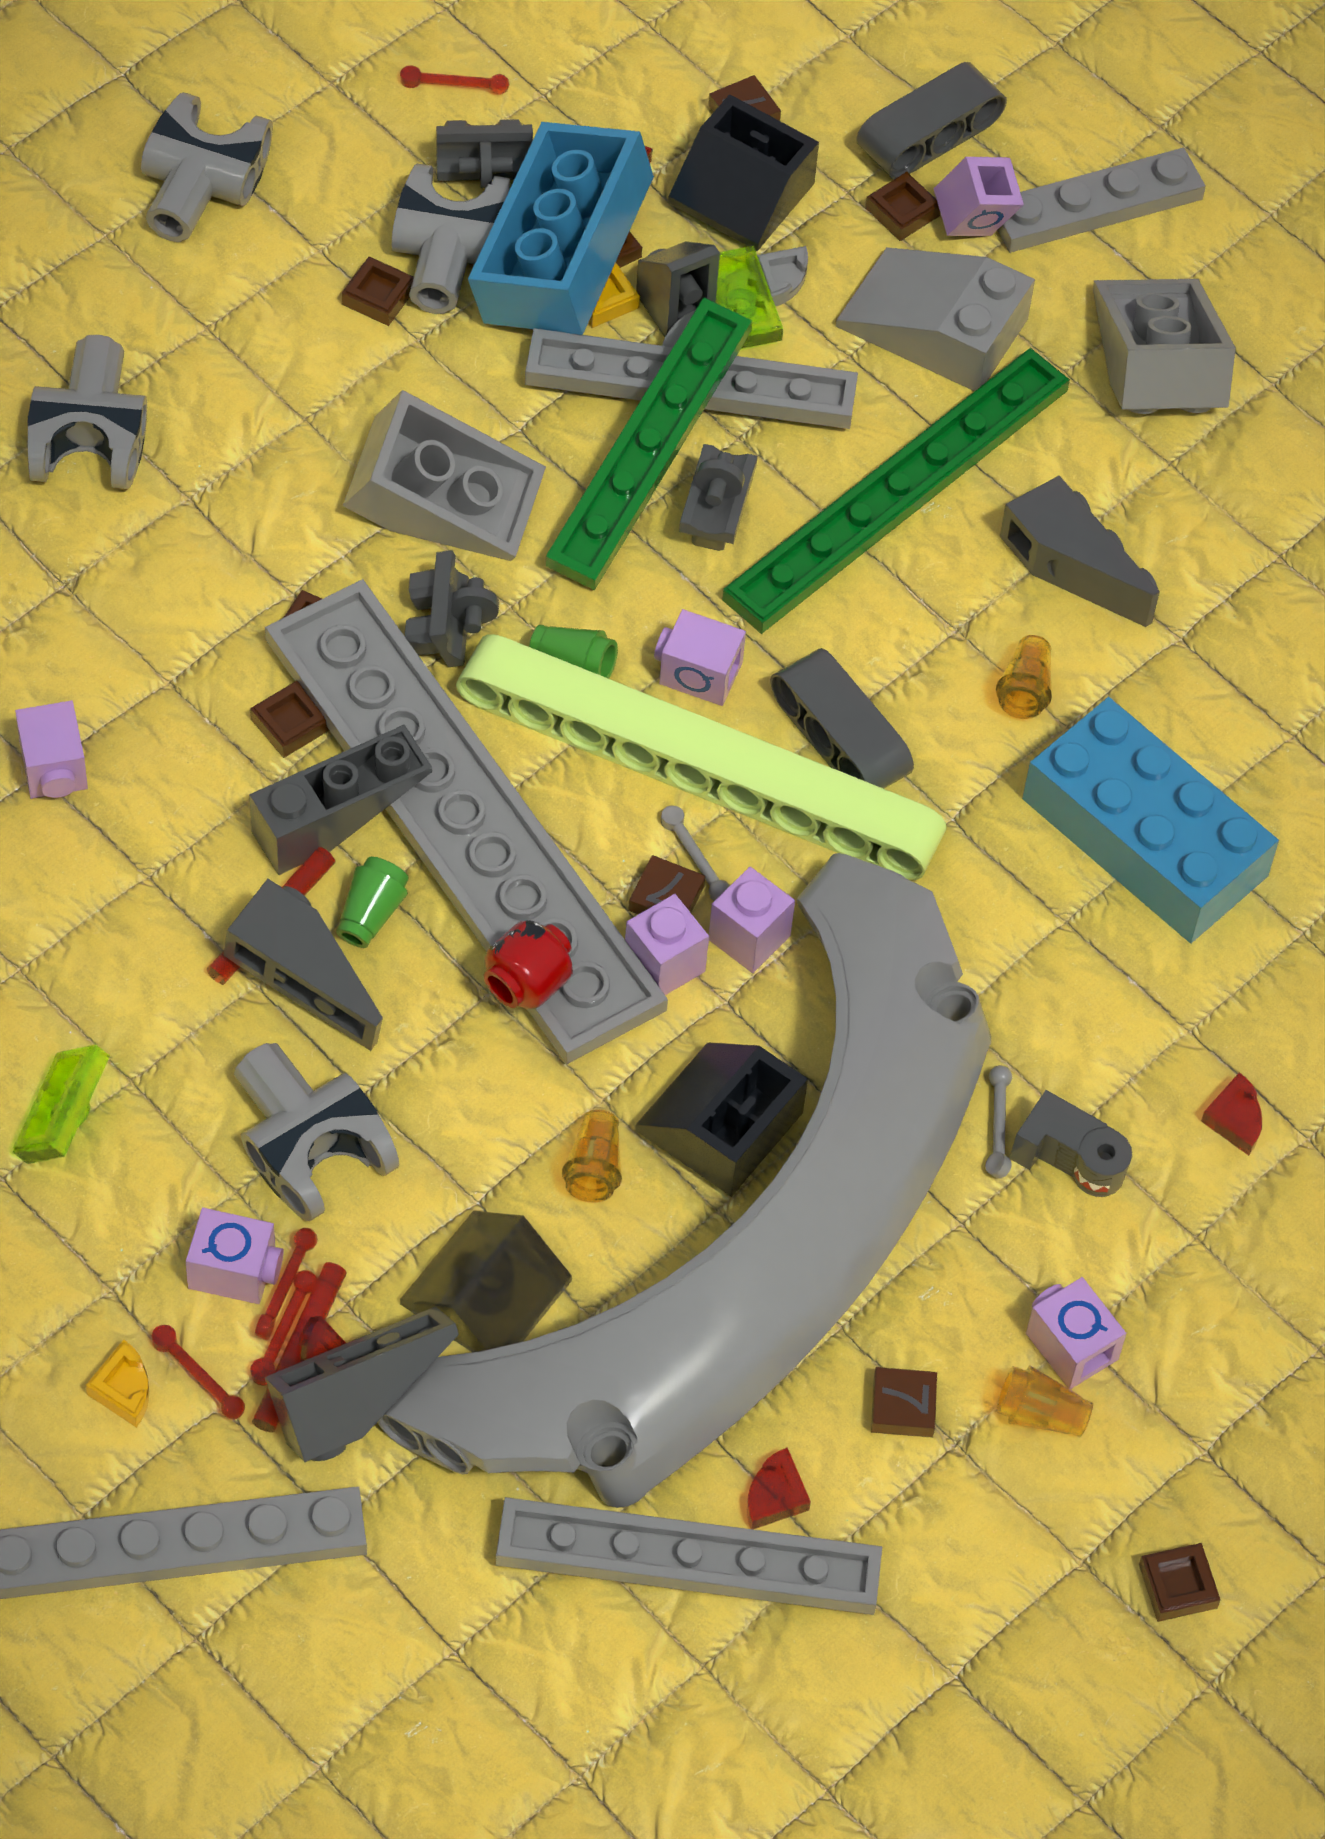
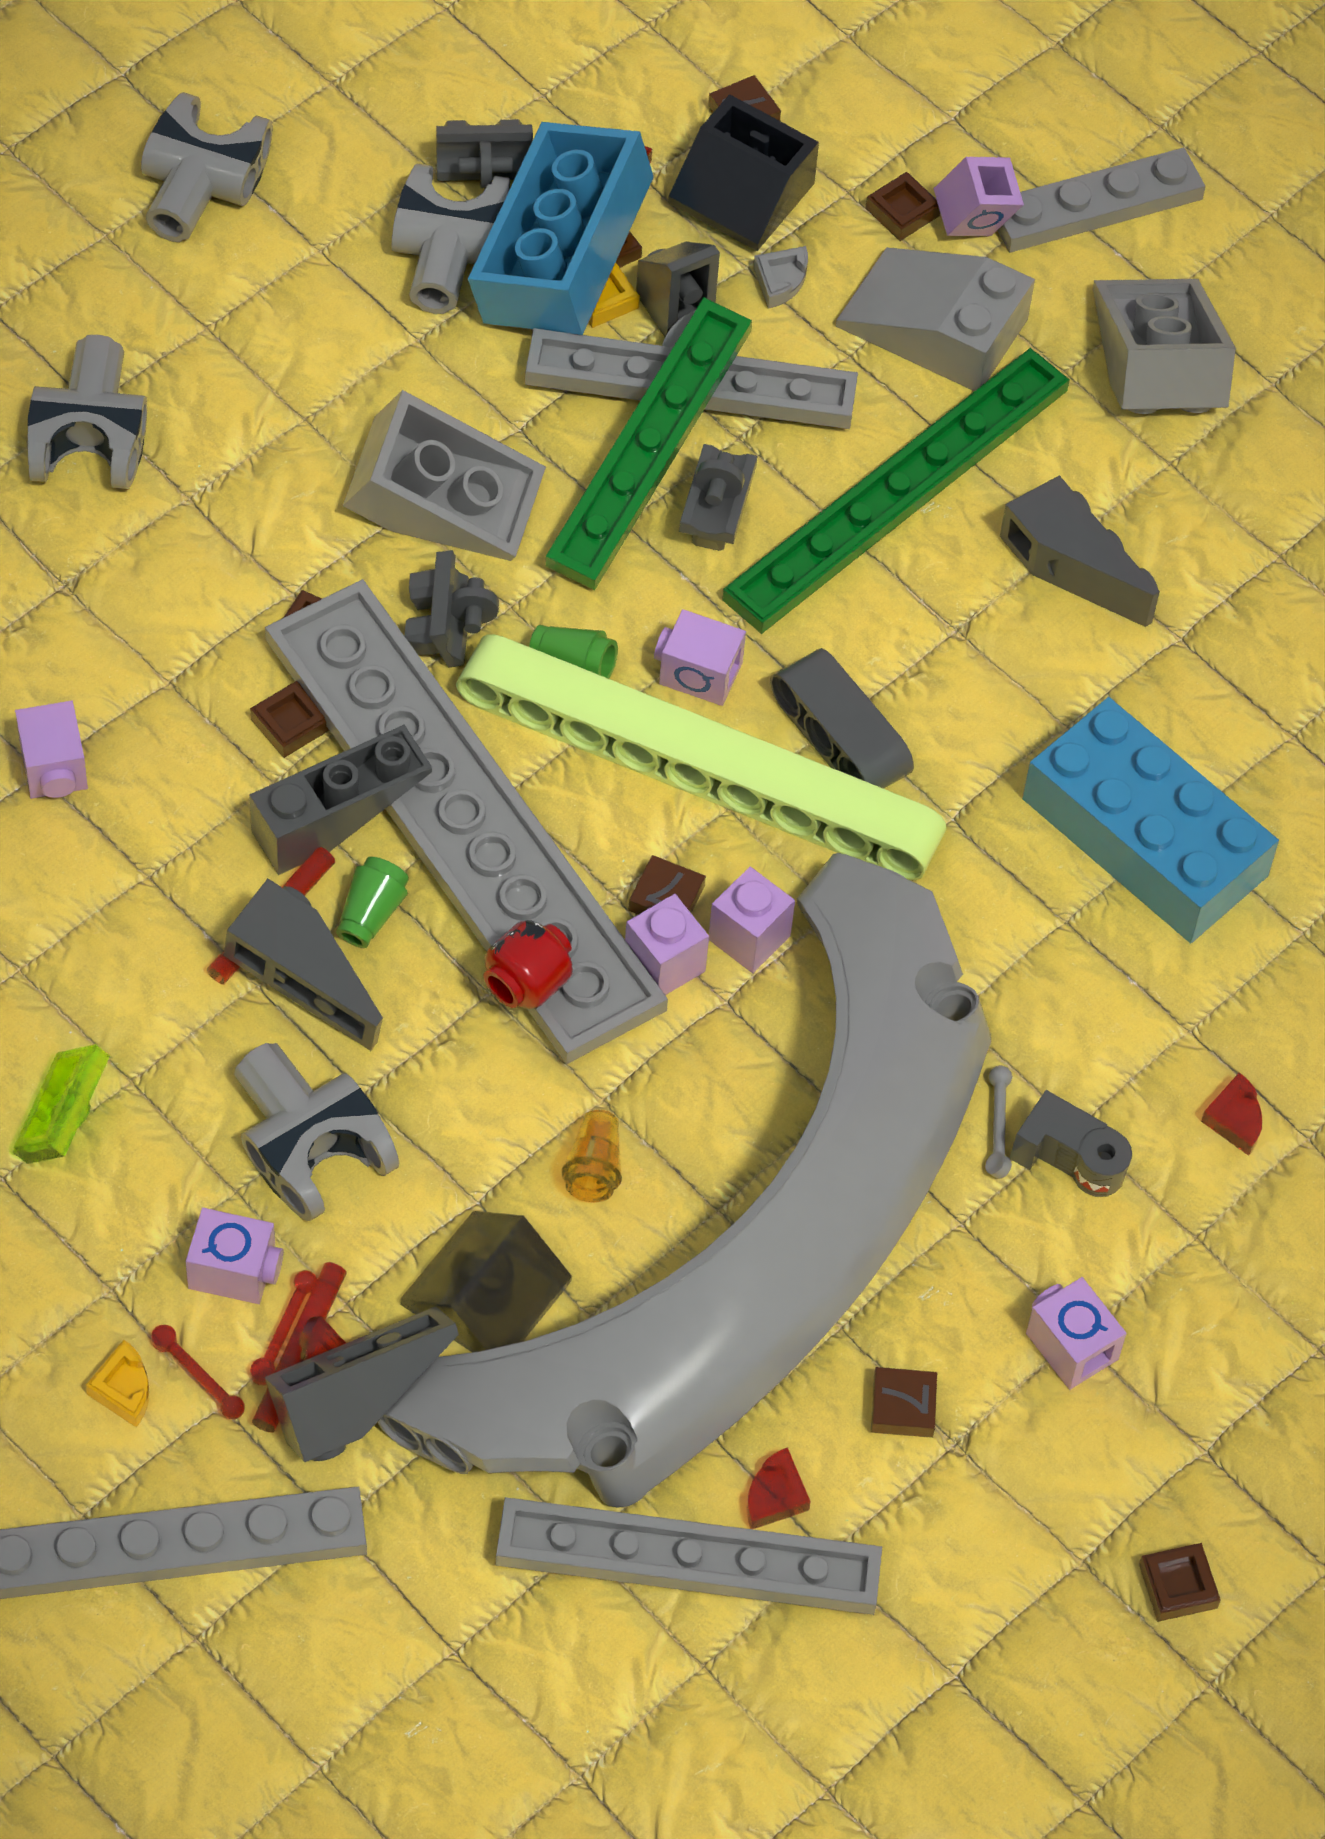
clear red hinge [255,1227,318,1341] -> none
reddish brown tile [342,256,414,326] -> none
clear red hinge [400,65,510,95] -> none
black slope [635,1042,808,1197] -> none
light grey hinge [661,805,730,901] -> none
clear neon green plate [716,246,783,348] -> none
dark grey beam [856,62,1007,179] -> none
clear yellow cone [996,635,1052,719] -> none
clear yellow cone [996,1365,1093,1437] -> none

